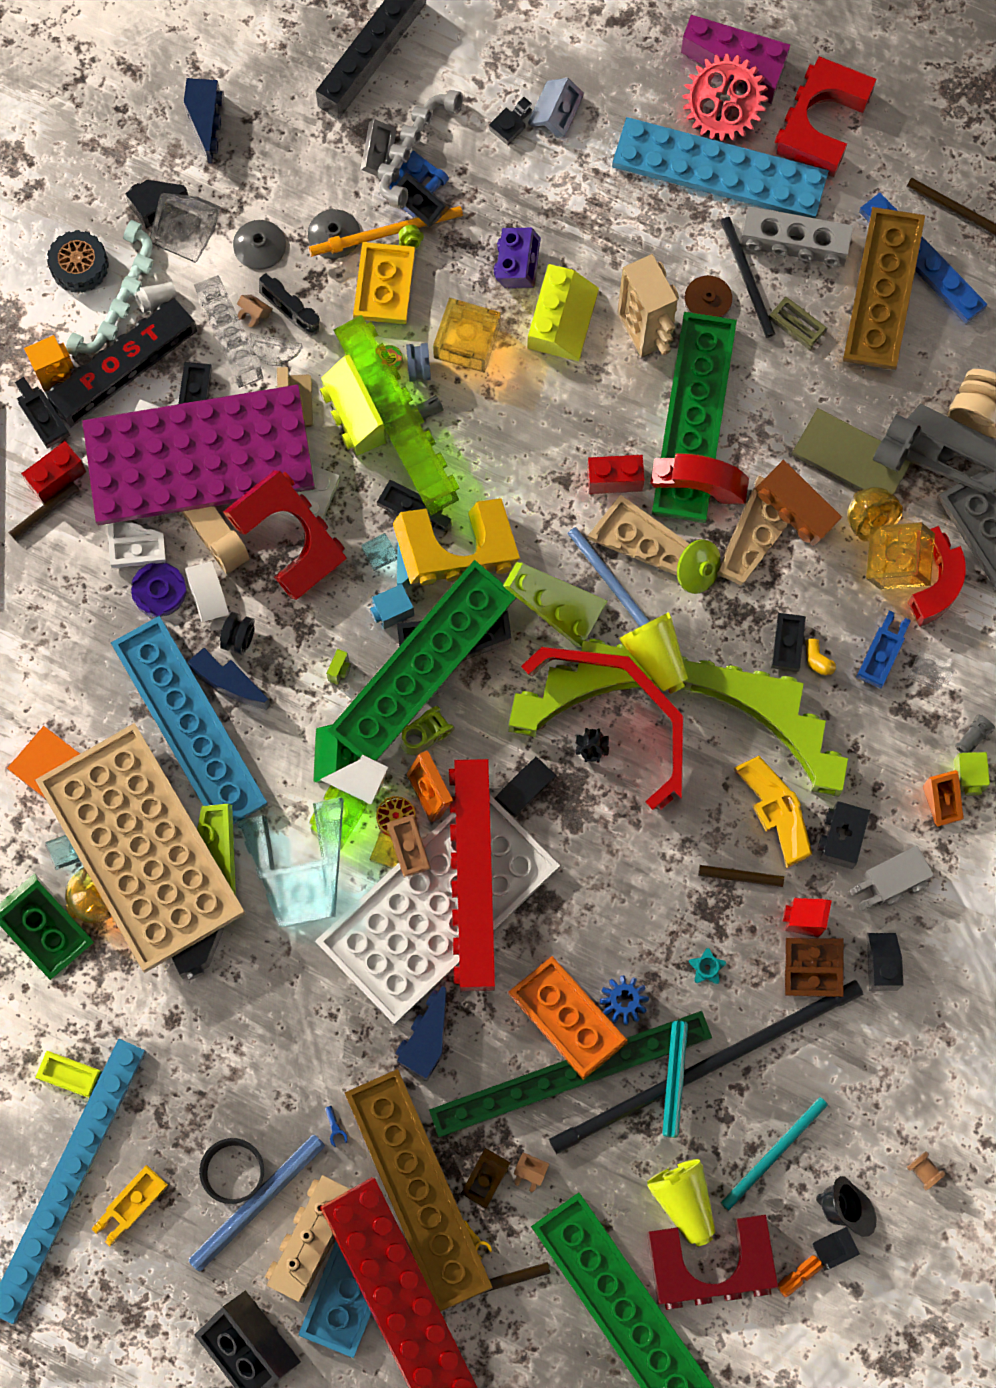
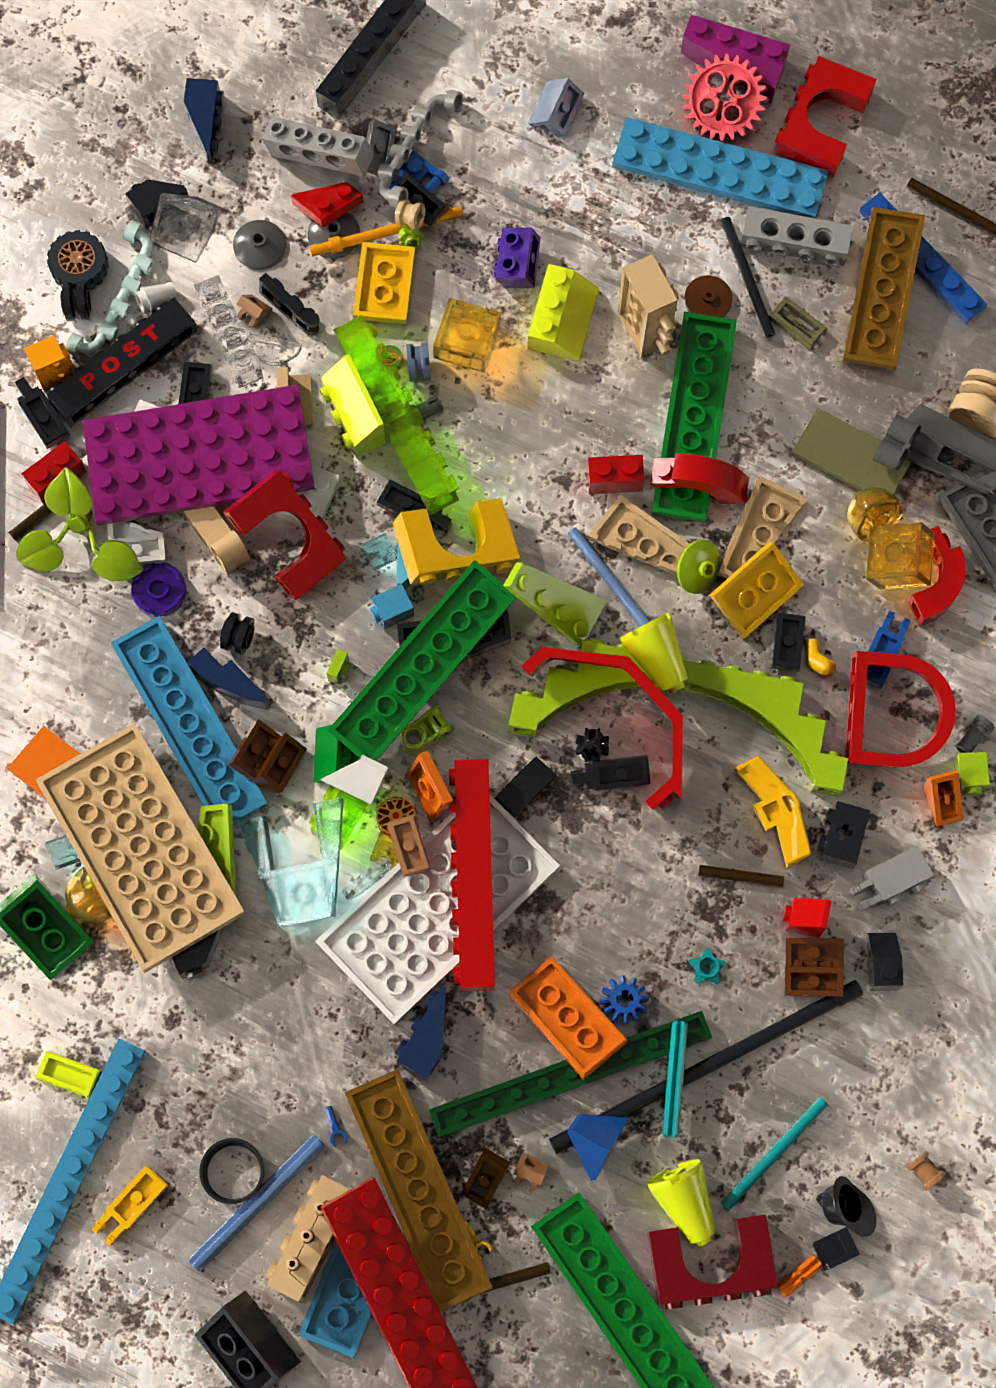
white slope [185,561,229,622] -> none
black plate [489,97,532,145] -> none
dark orange brick [755,459,842,546] -> none
none -> lime plant [16,467,143,581]
none -> black wheel [60,282,91,322]
none -> reddish brown slope [228,719,307,794]
none -> light grey brick [262,117,374,177]
none -> red wing [291,182,364,227]
none -> clear tile [341,856,392,900]
none -> tan wheel [395,199,426,230]
none -> blue slope [567,1114,629,1181]
none -> black hinge [570,755,651,791]
none -> yellow plate [709,542,804,638]
none -> red window [845,651,956,768]

